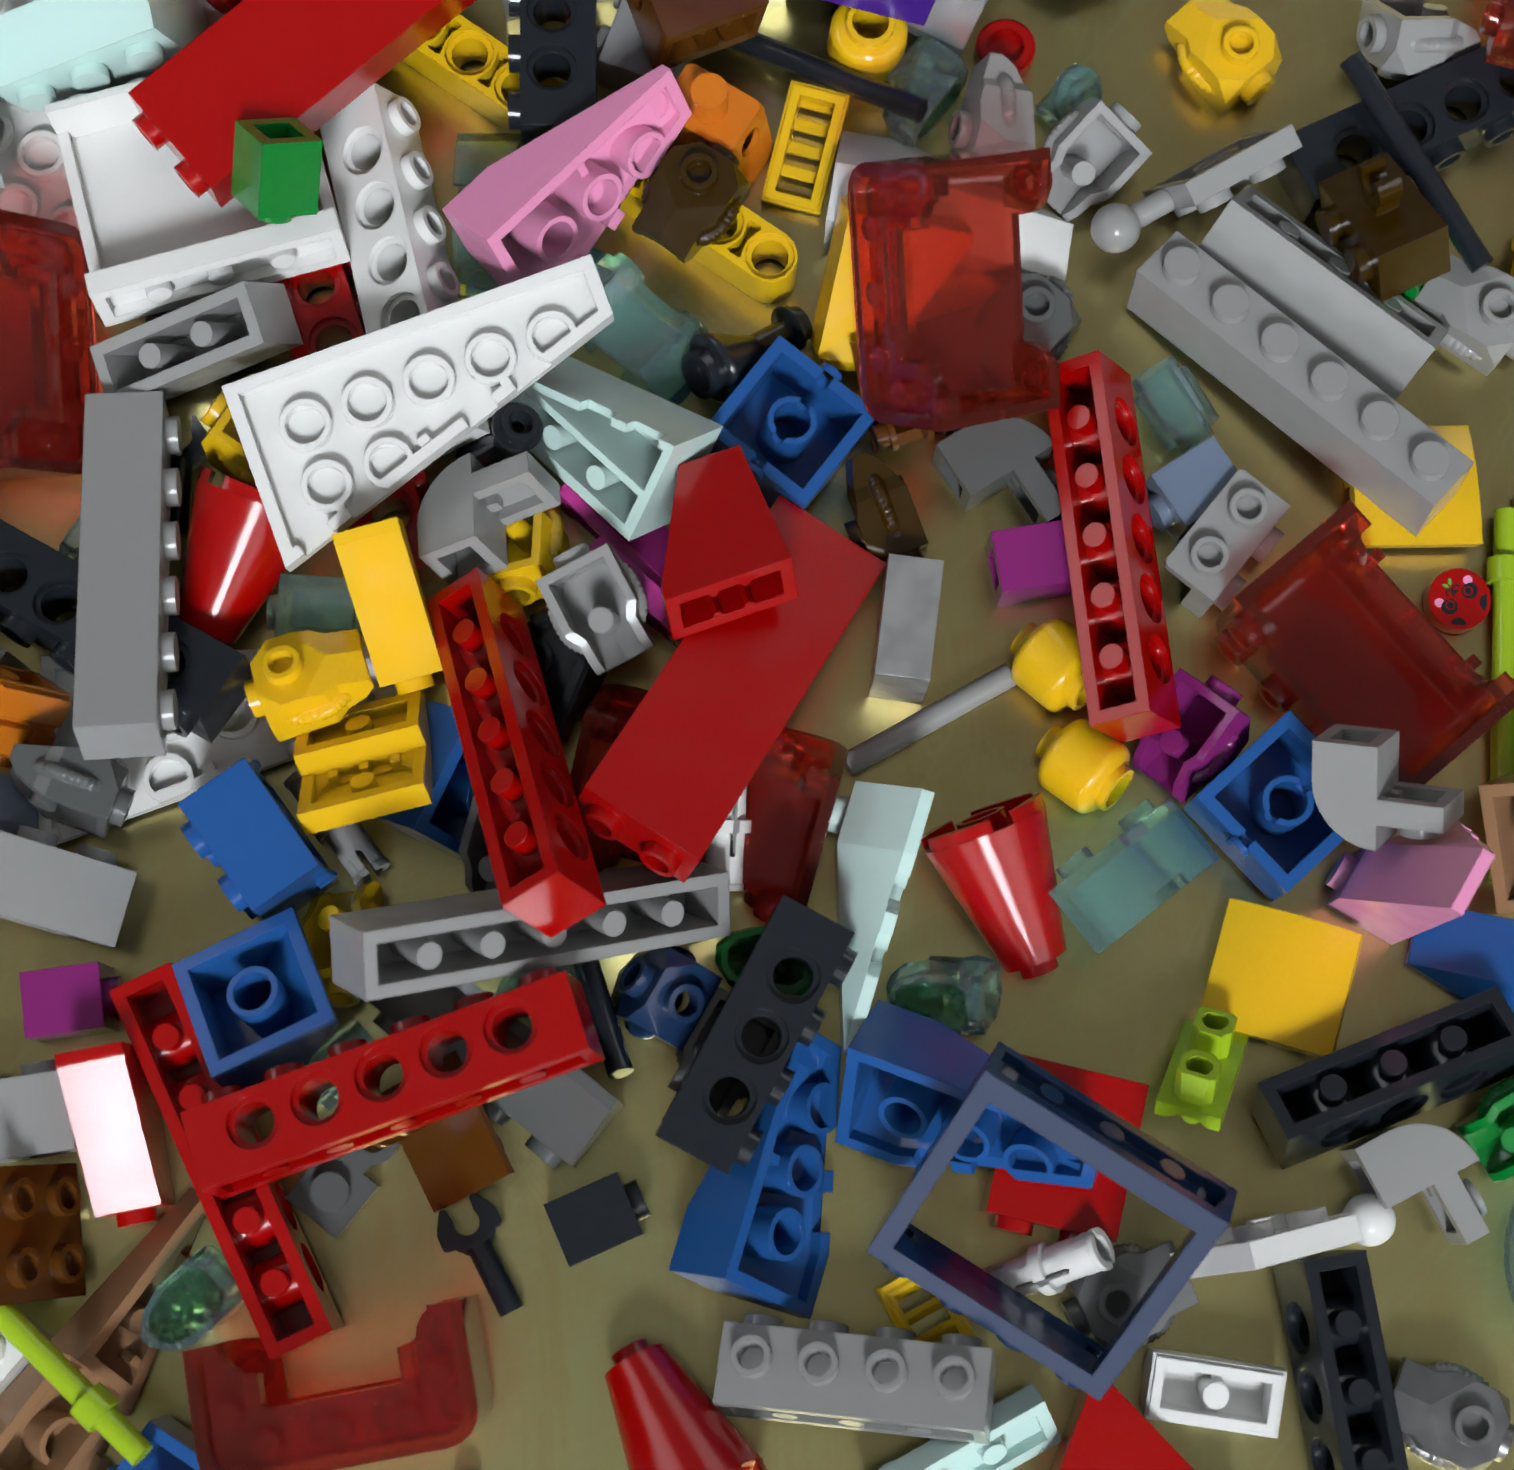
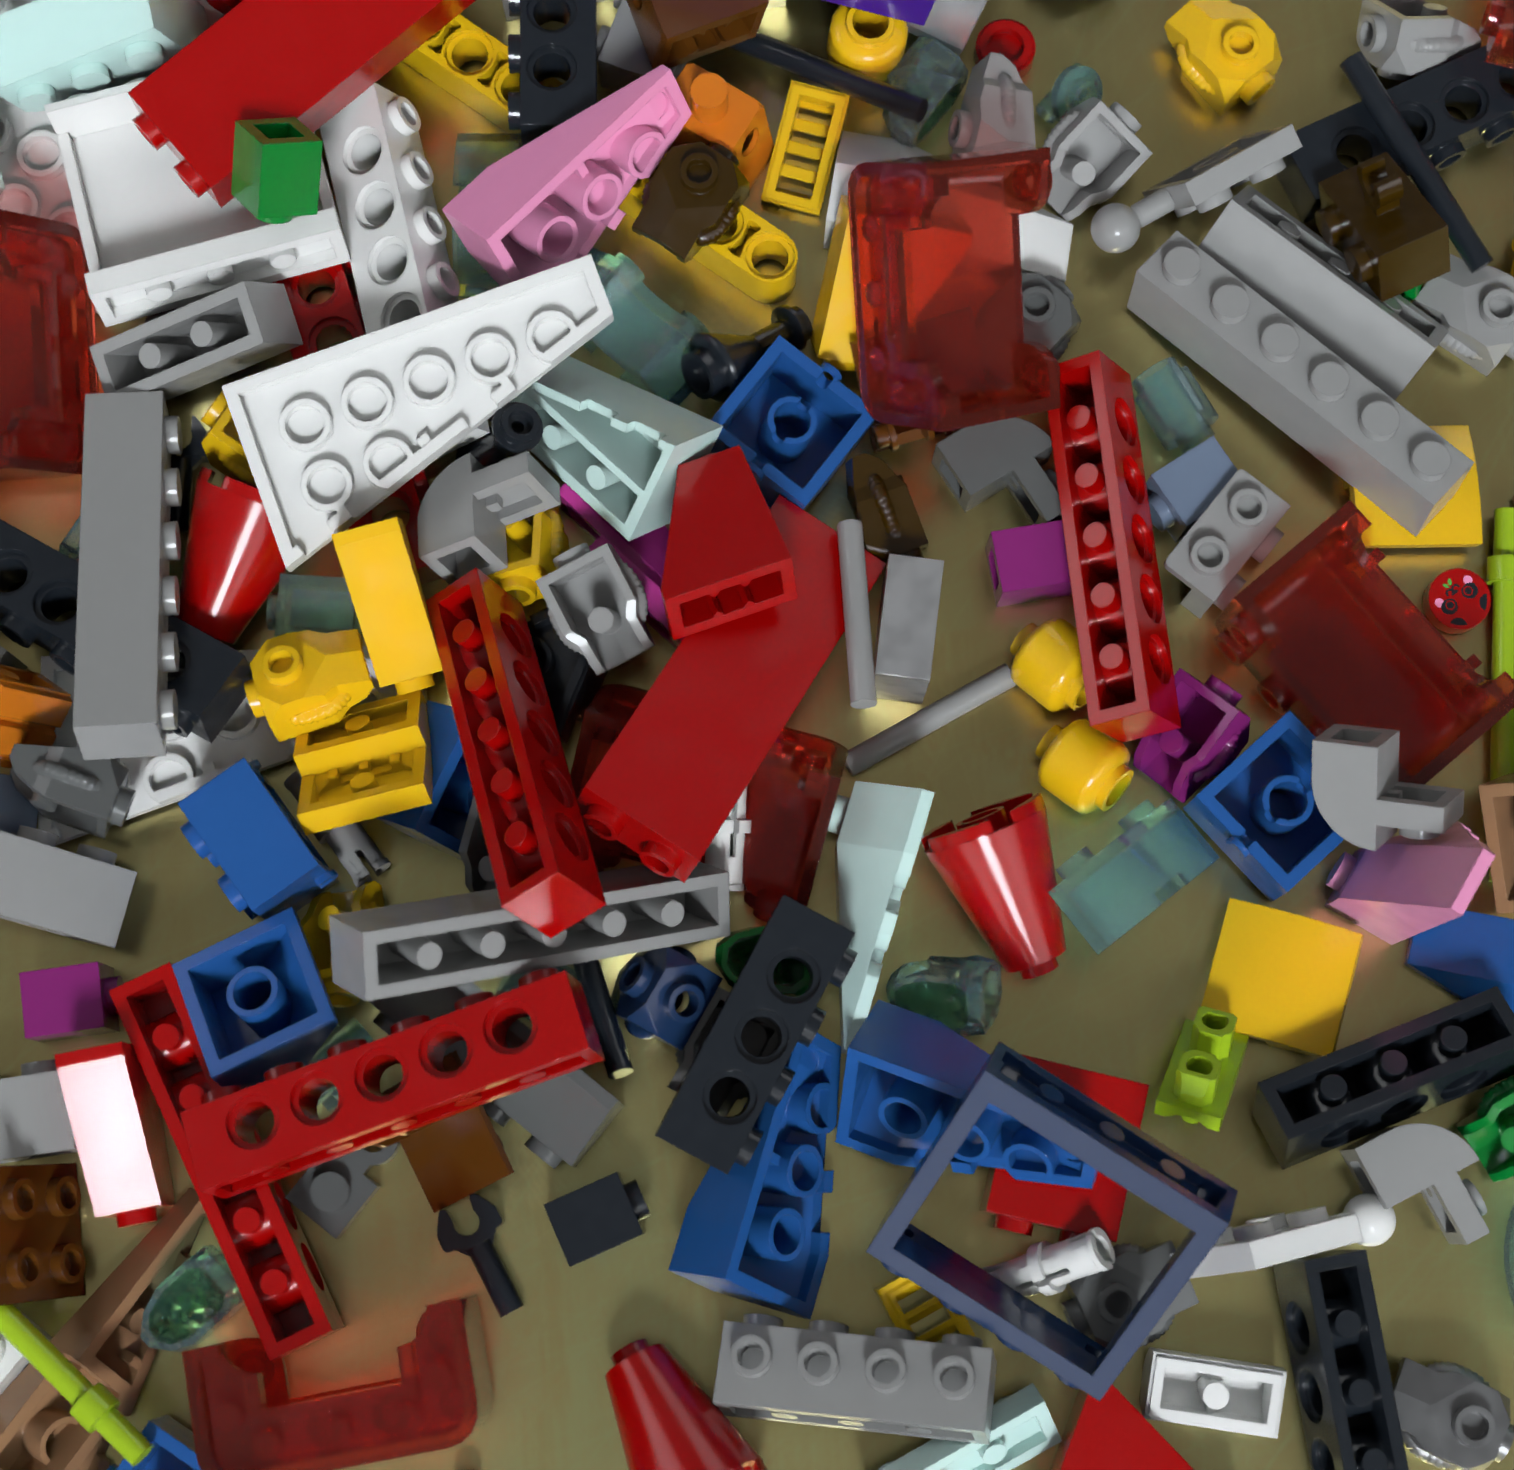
none -> light grey bar [837,519,877,709]

